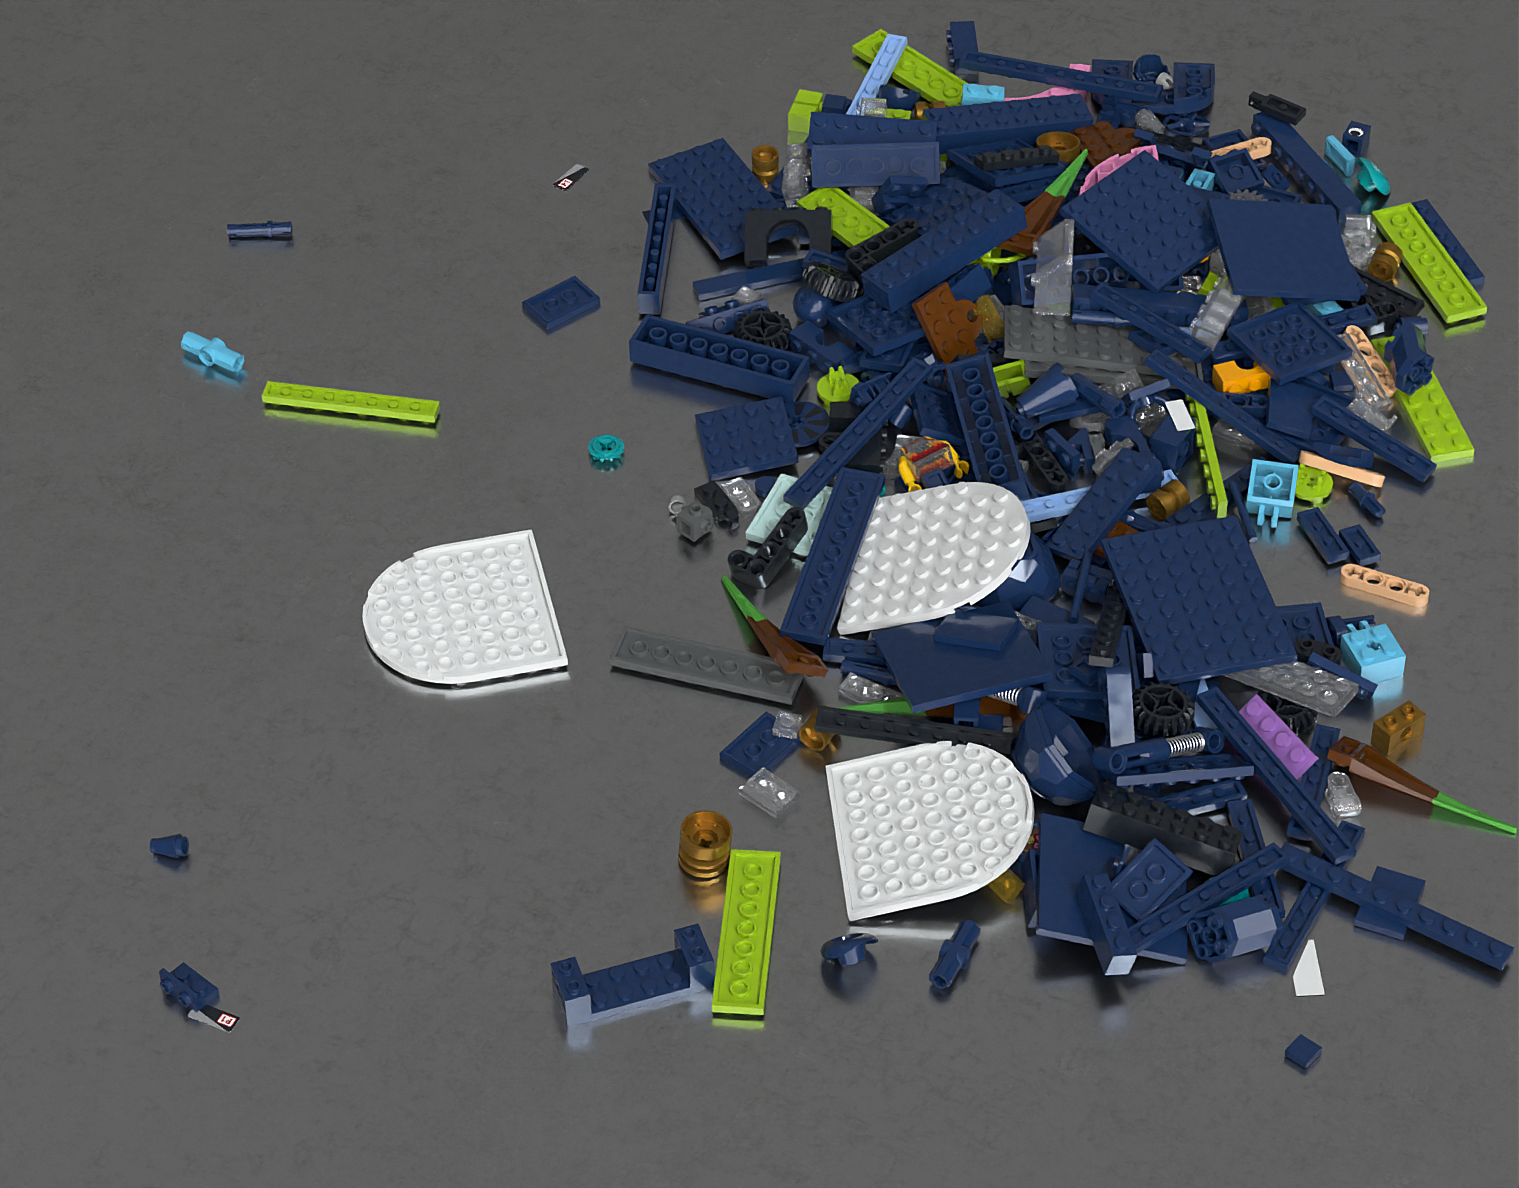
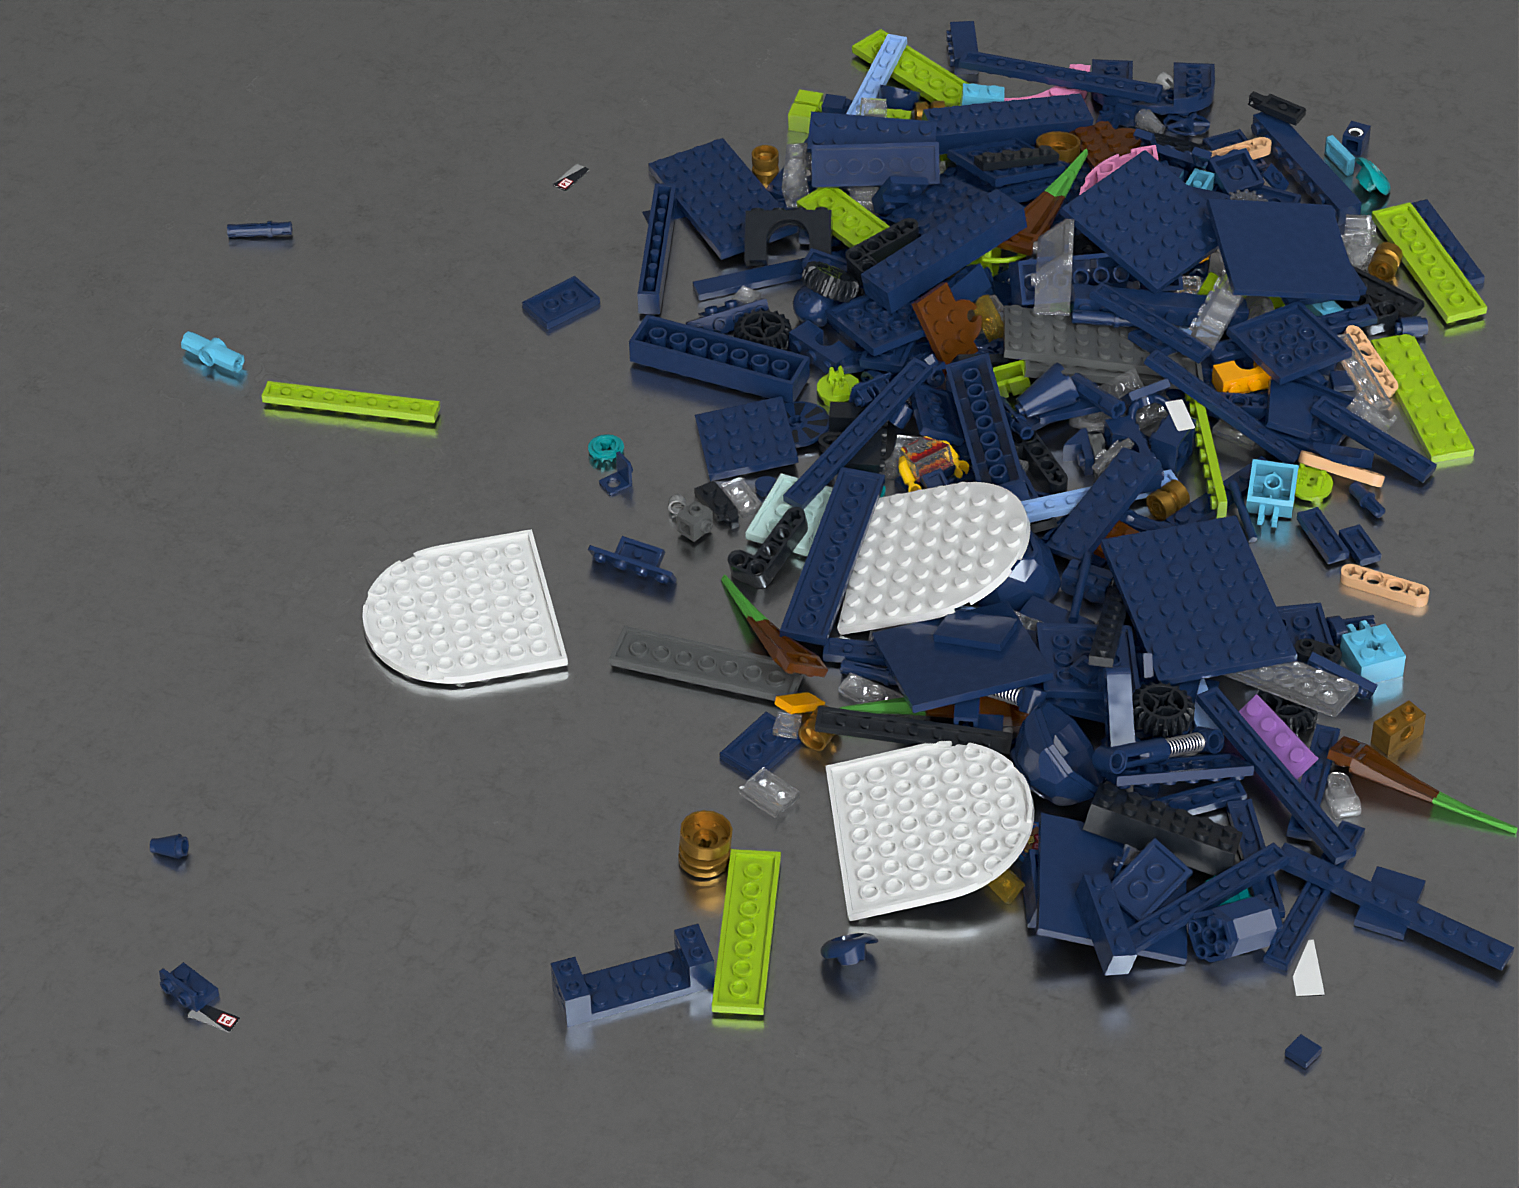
dark blue piece [929,919,981,989] -> none
dark blue plate [1044,428,1080,481] -> none
dark blue hair [1133,54,1170,84] -> none
dark blue brick [1383,321,1434,396] -> none
none -> dark blue bracket [588,536,677,584]
none -> dark blue bracket [599,451,633,495]
none -> light orange tile [774,692,825,714]

